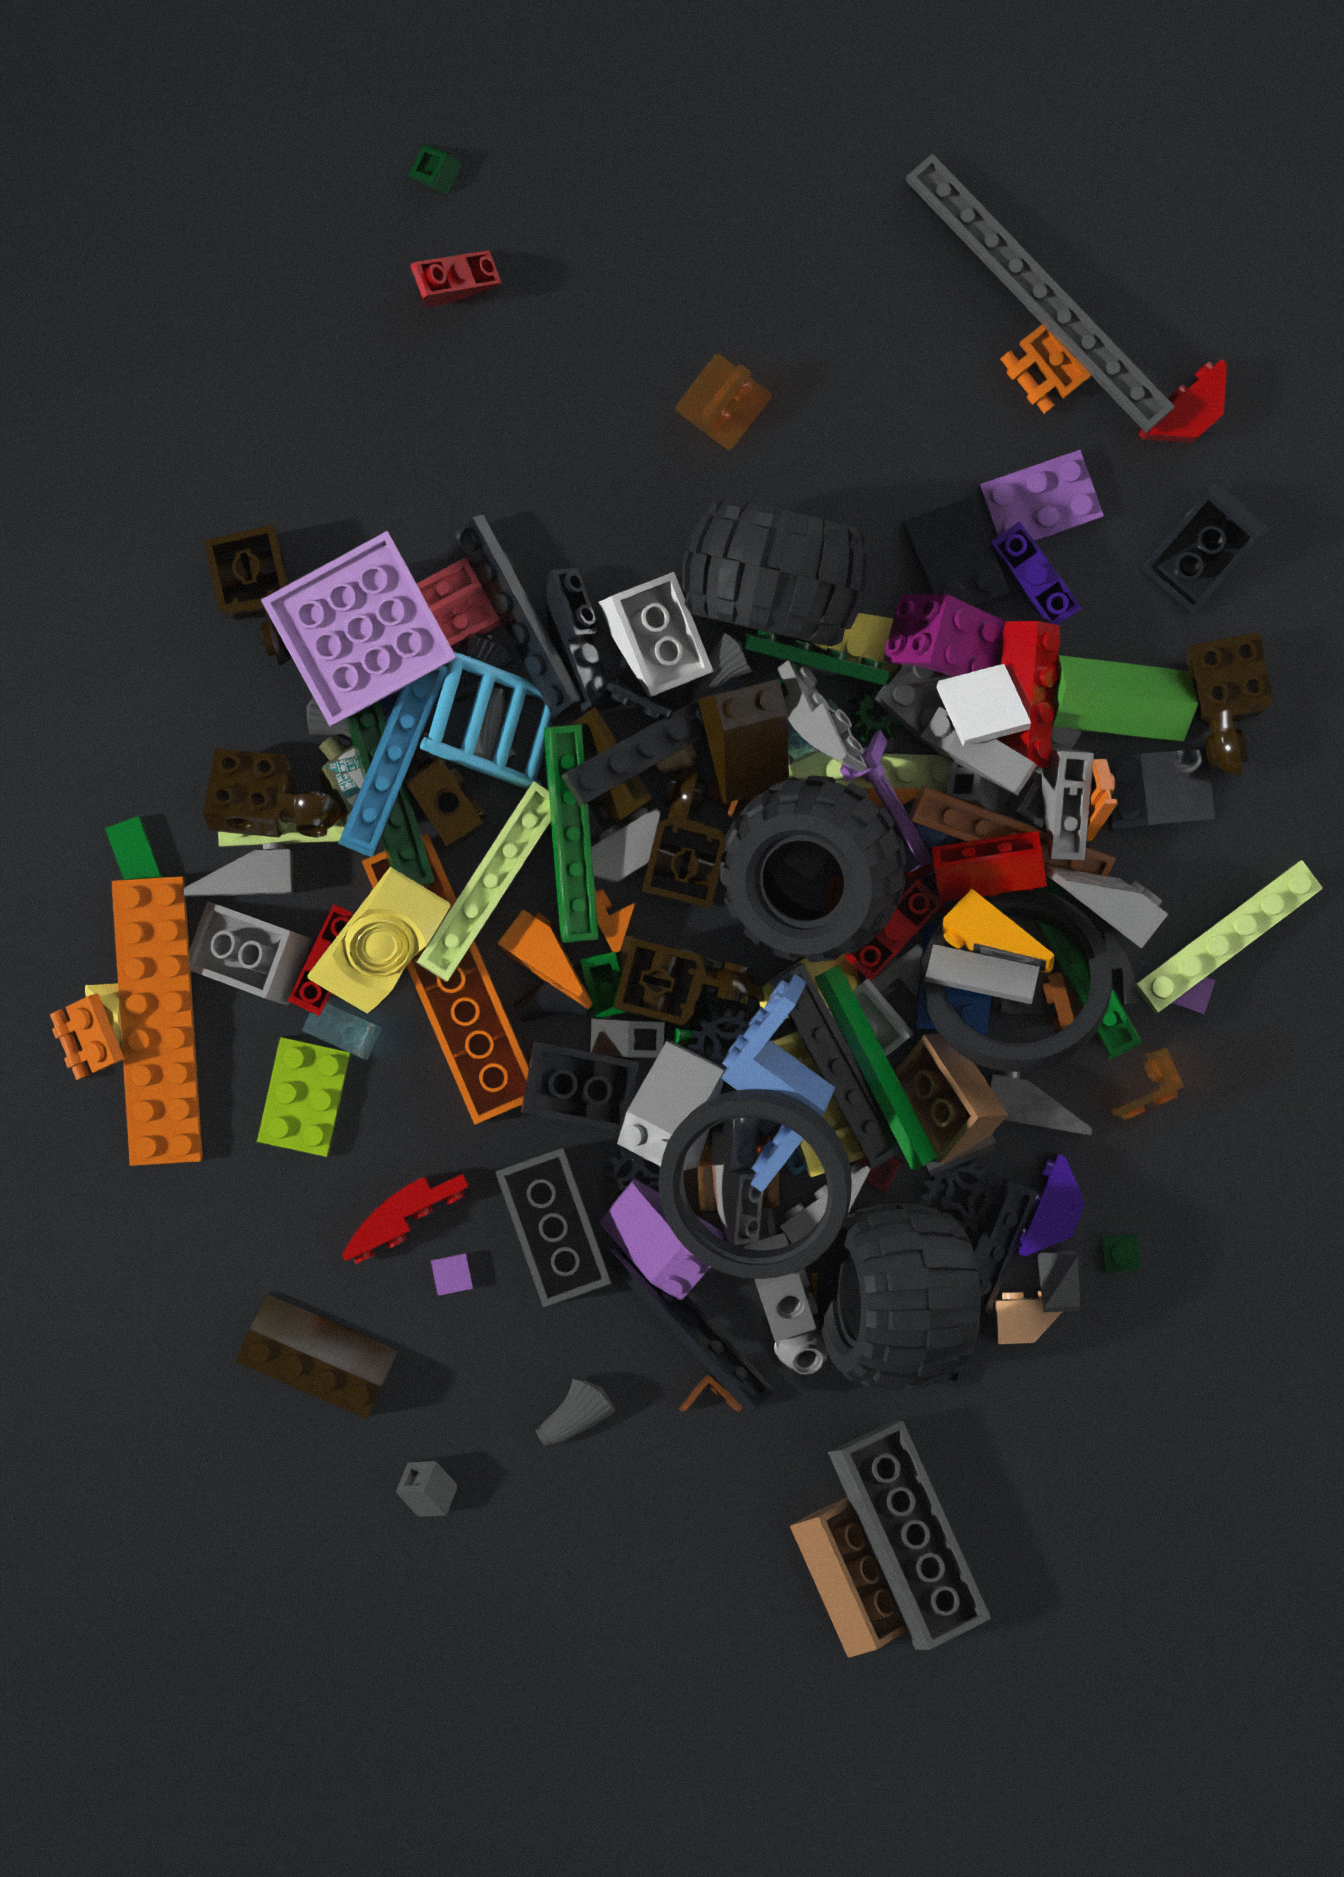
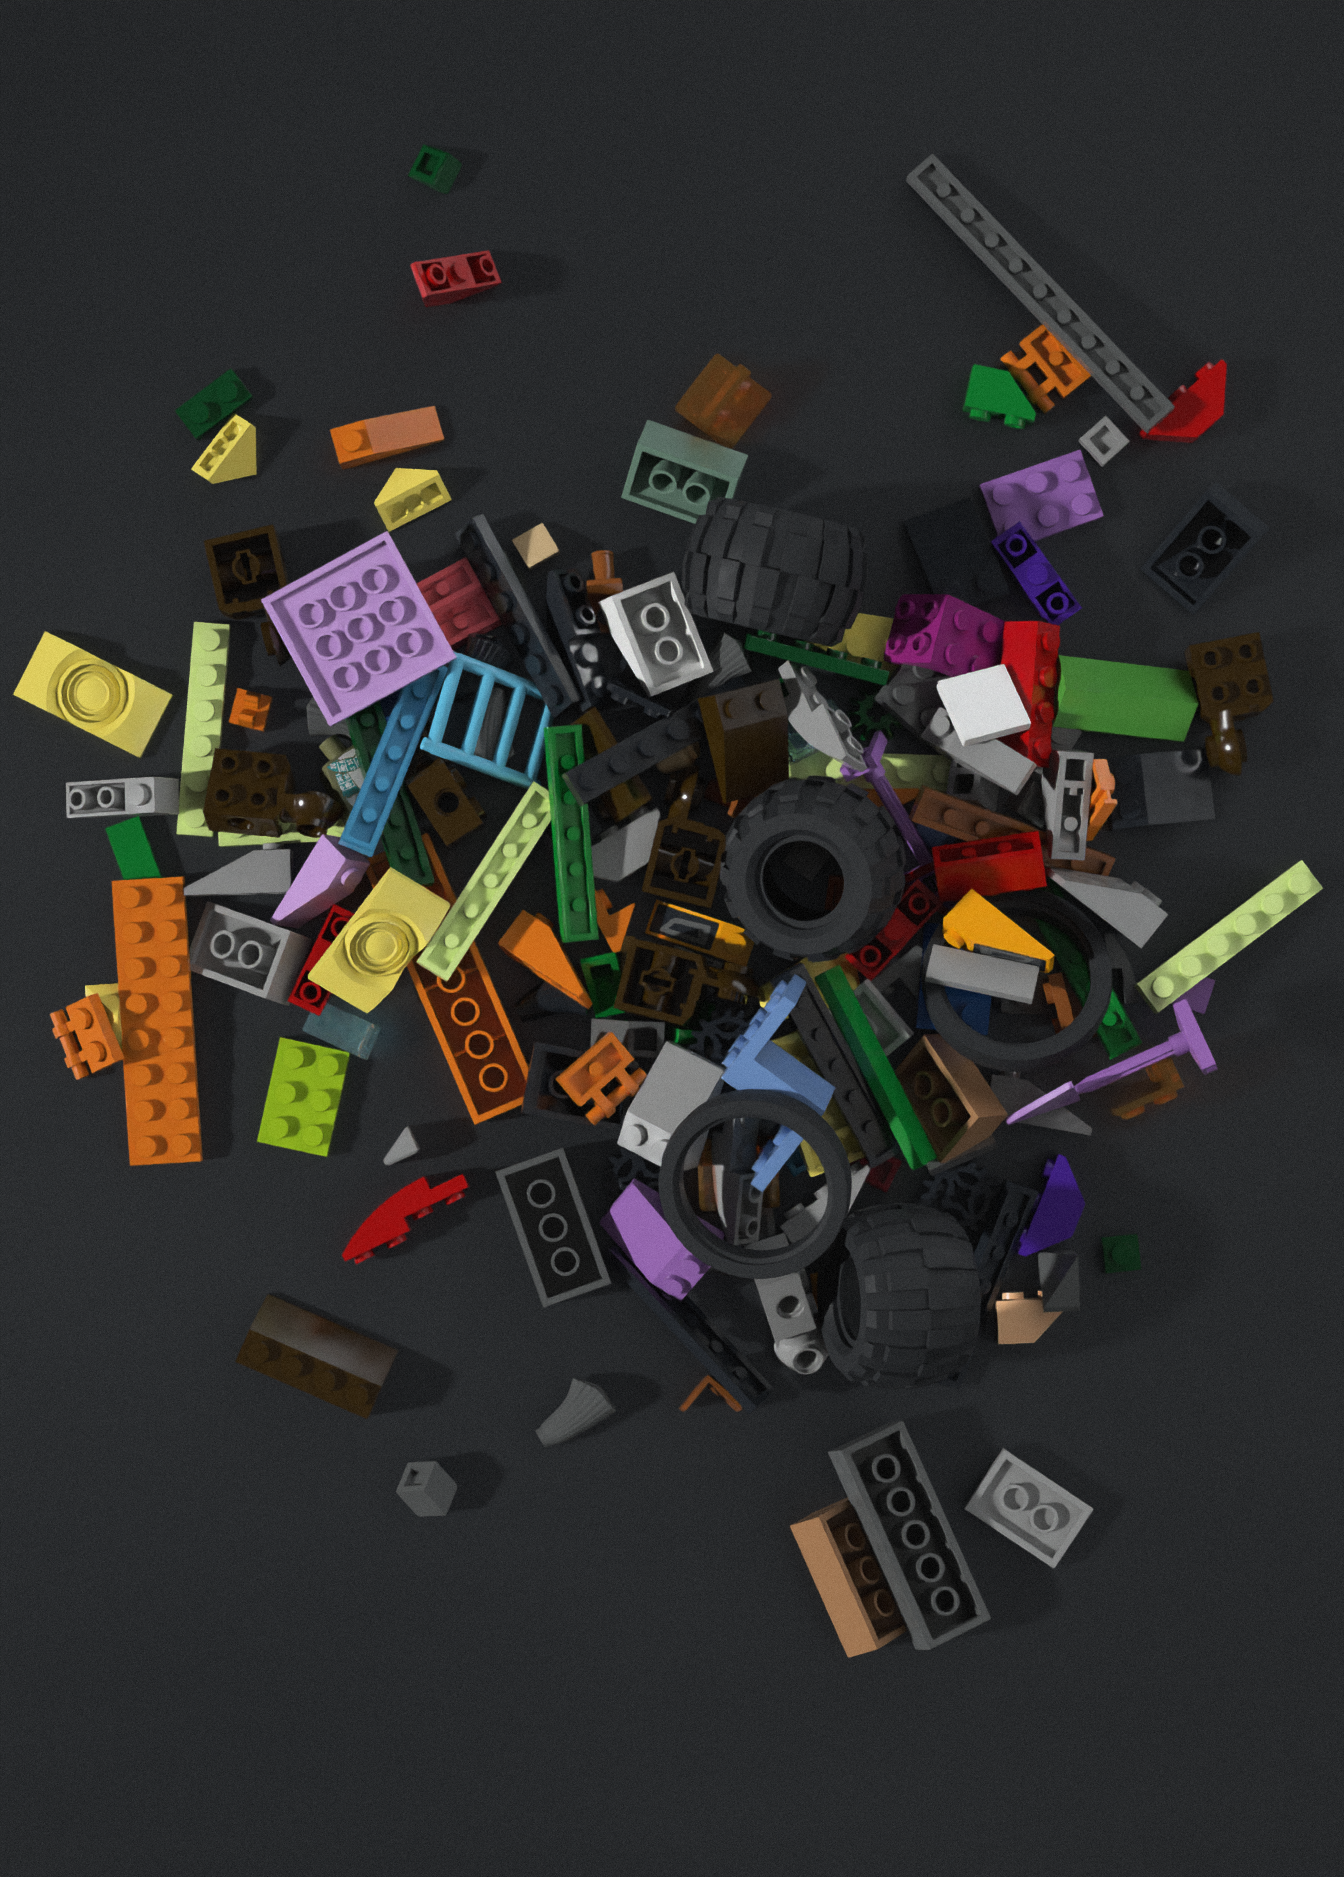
medium lavender tile [431,1253,473,1296] -> none
none -> light yellow slope [13,631,173,758]
none -> light grey slope [66,777,179,818]
none -> dark green plate [175,368,254,441]
none -> yellowish green plate [176,622,231,837]
none -> light yellow slope [191,413,257,484]
none -> orange tile [229,688,273,732]
none -> lavender slope [270,834,370,928]
none -> orange slope [330,406,445,470]
none -> light yellow slope [374,468,452,532]
none -> light grey slope [383,1126,420,1166]
none -> tan slope [512,523,560,571]
none -> orange plate [556,1032,647,1125]
none -> dark orange bracket [587,550,623,634]
none -> sand green slope [621,420,748,524]
none -> slope [645,899,754,967]
none -> green slope [963,364,1036,429]
none -> light grey plate [964,1448,1093,1568]
none -> medium lavender piece [1005,999,1218,1125]
none -> light grey plate [1078,415,1130,467]

